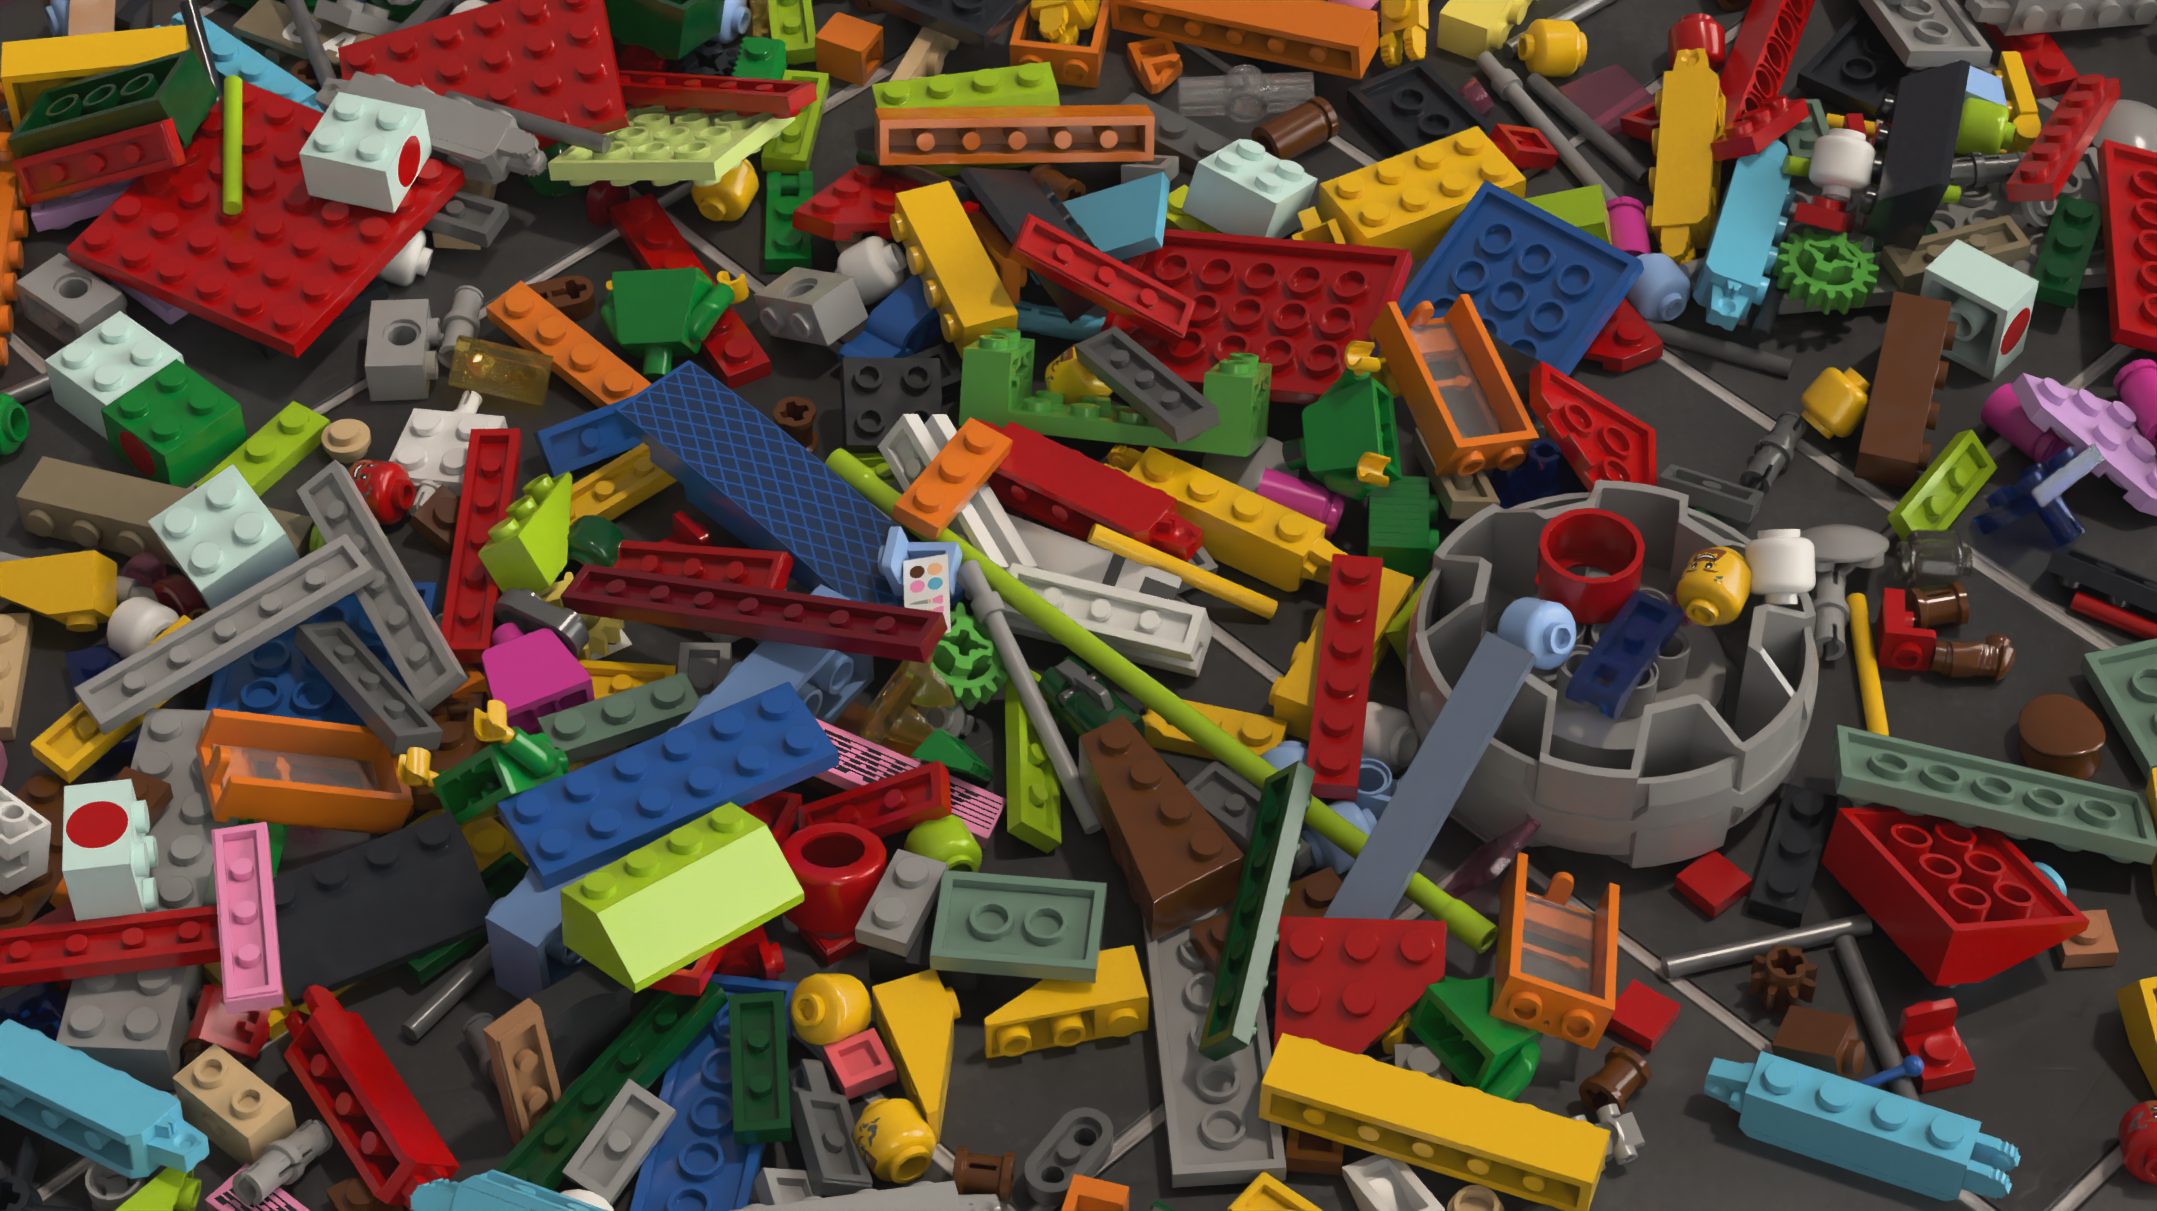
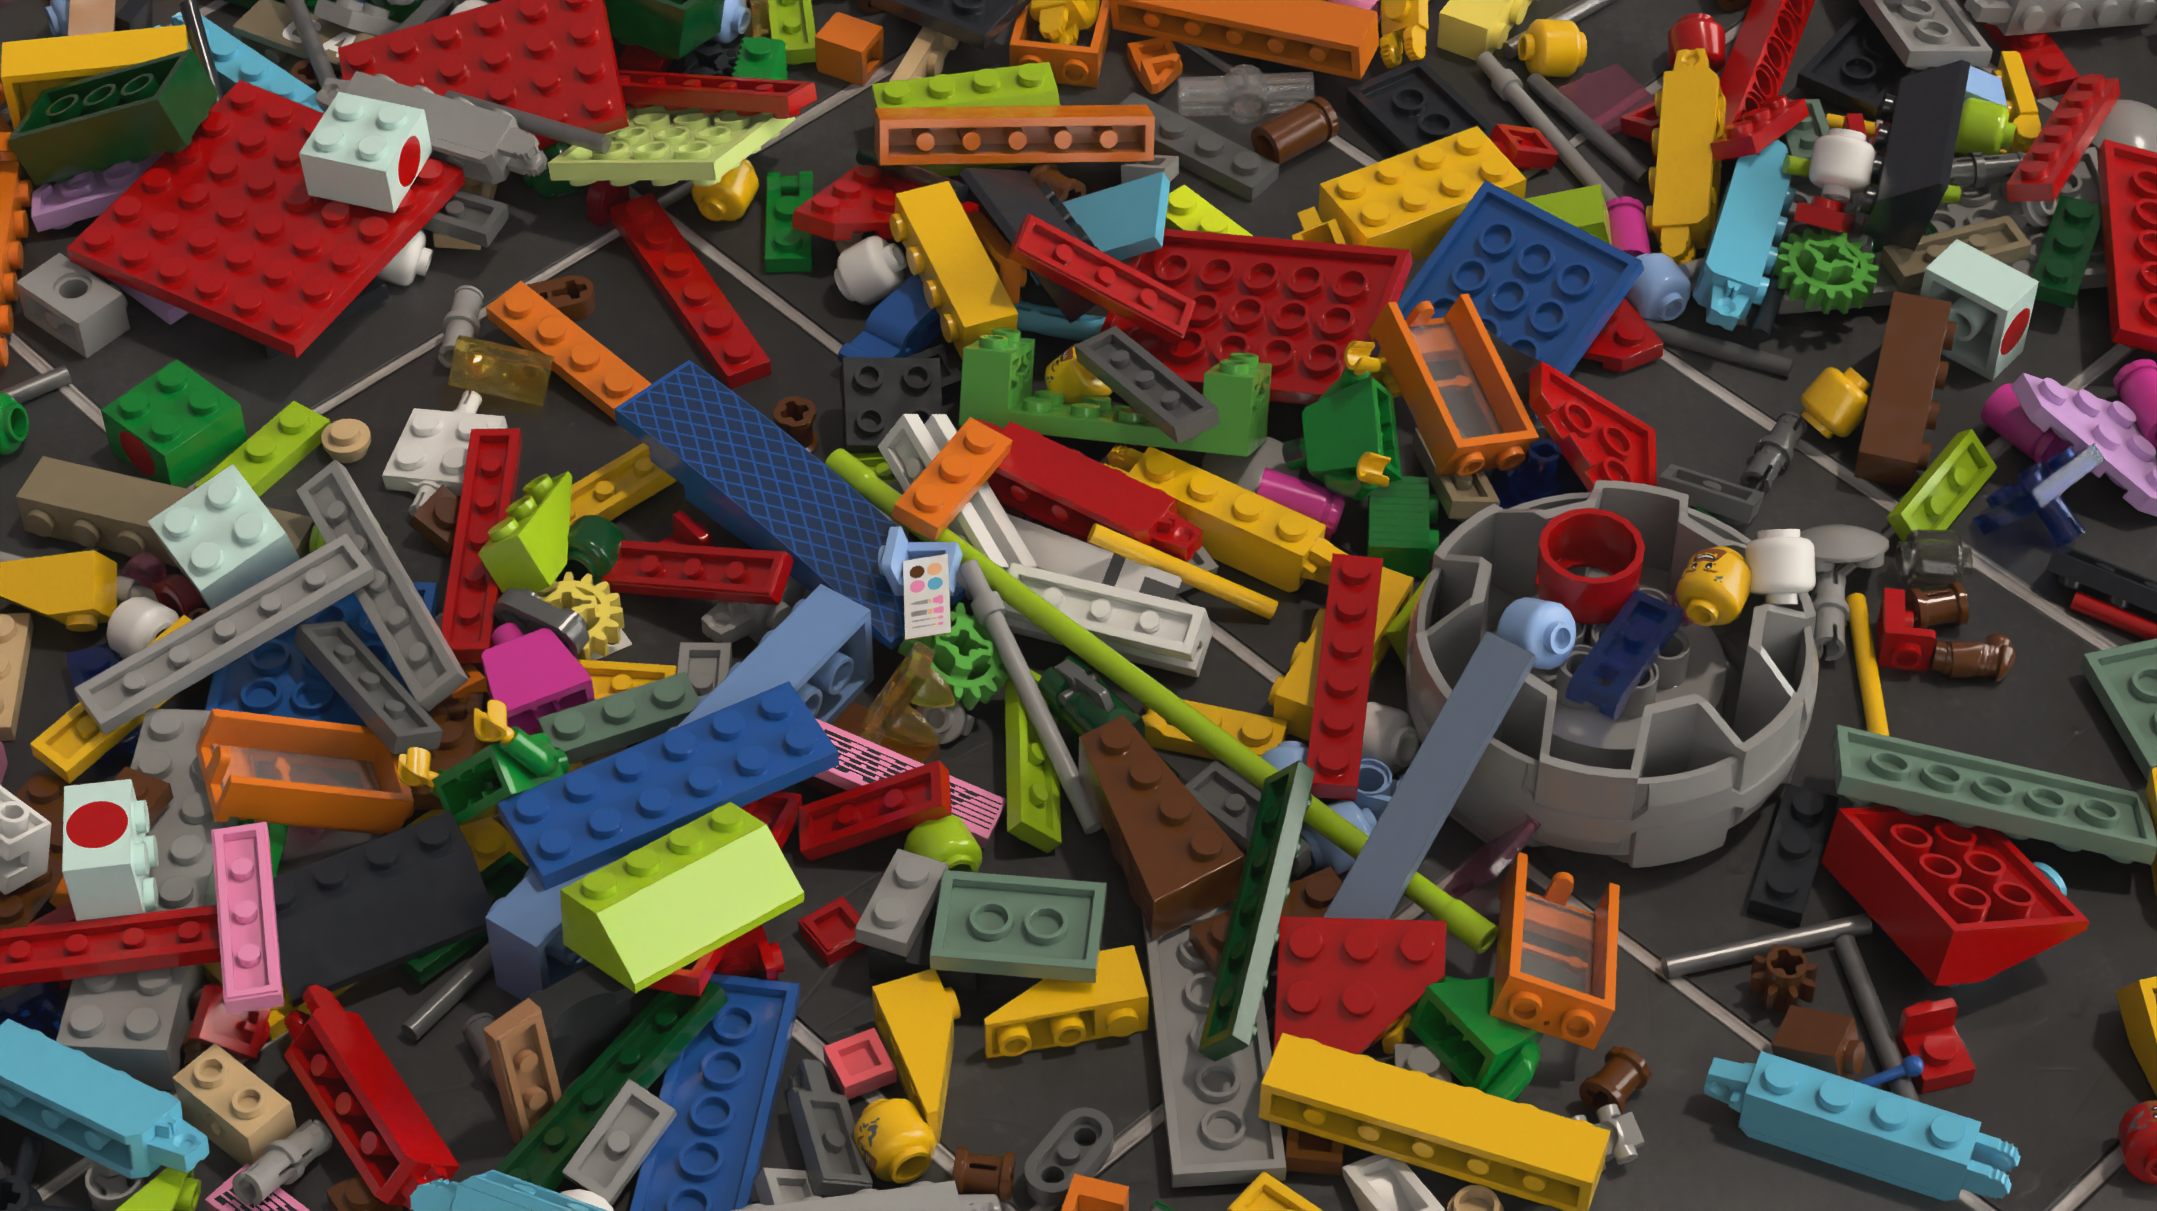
red tile [12,118,187,206] -> none
light aqua brick [44,311,185,440] -> none
lime bar [223,75,242,215] -> none
red head [347,460,415,526] -> none
light grey brick [365,299,441,401] -> none
blue plate [533,396,643,479] -> none
dark red plate [560,564,948,663] -> none
green torso [600,267,749,381] -> none
dark green plate [728,991,792,1145] -> none
light grey brick [754,267,869,346] -> none
lime plate [761,69,830,174] -> none
red piece [781,822,887,934] -> none
yellow head [790,973,872,1046] -> none
green slope [911,728,994,782] -> none
light aqua brick [1182,139,1318,239] -> none
clear pink hinge [1457,77,1495,114] -> none
red tile [1606,979,1681,1052] -> none
red tile [1674,850,1752,919] -> none
reddish brown piece [2018,693,2106,781] -> none
nougat plate [2055,910,2119,969] -> none

